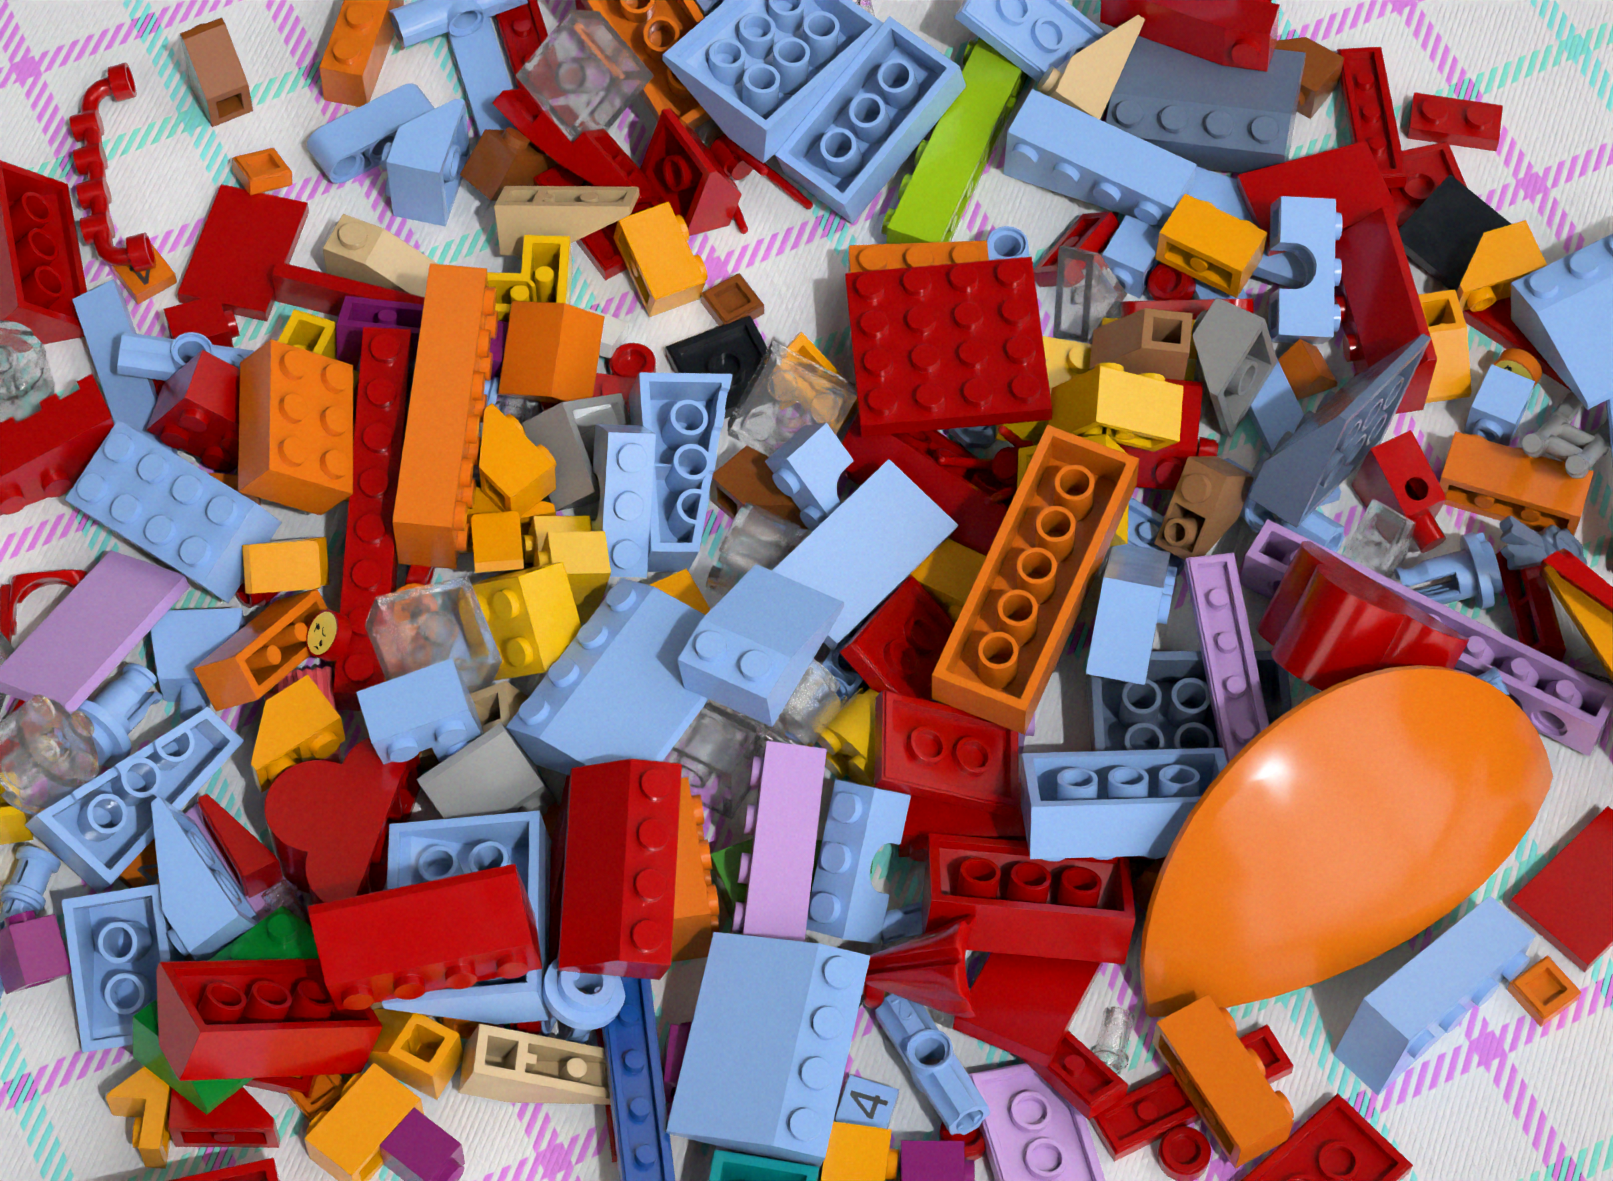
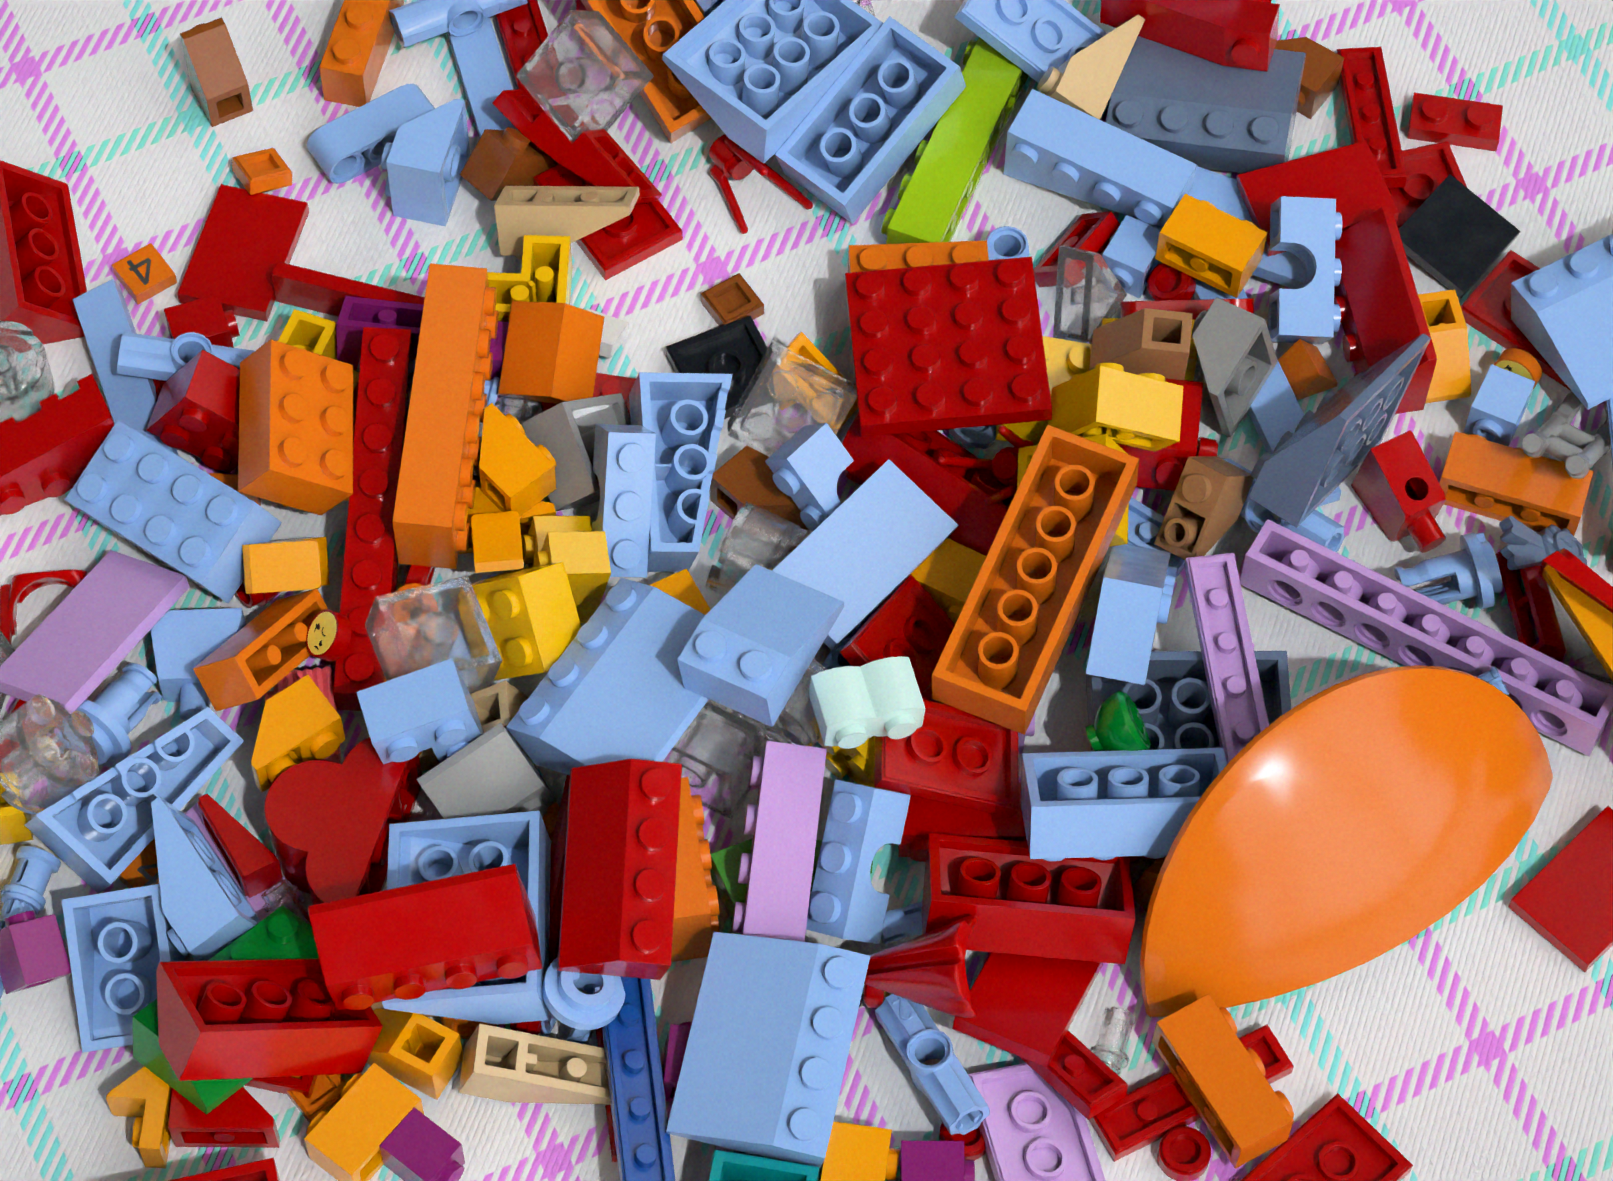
red bar [69,62,156,273] -> none
tan slope [322,214,438,297] -> none
red tile [609,343,656,379] -> none
light orange brick [613,202,708,317] -> none
red slope [640,108,742,236] -> none
light blue tile [834,1075,899,1129] -> none
red brick [1256,541,1470,691] -> none
light blue wedge [1333,896,1536,1096] -> none
clear slope [1342,499,1416,579] -> none
light orange slope [1456,220,1547,312] -> none
orange tile [1507,955,1582,1027] -> none
none -> light aqua brick [809,656,926,749]
none -> green brick [1085,690,1150,751]

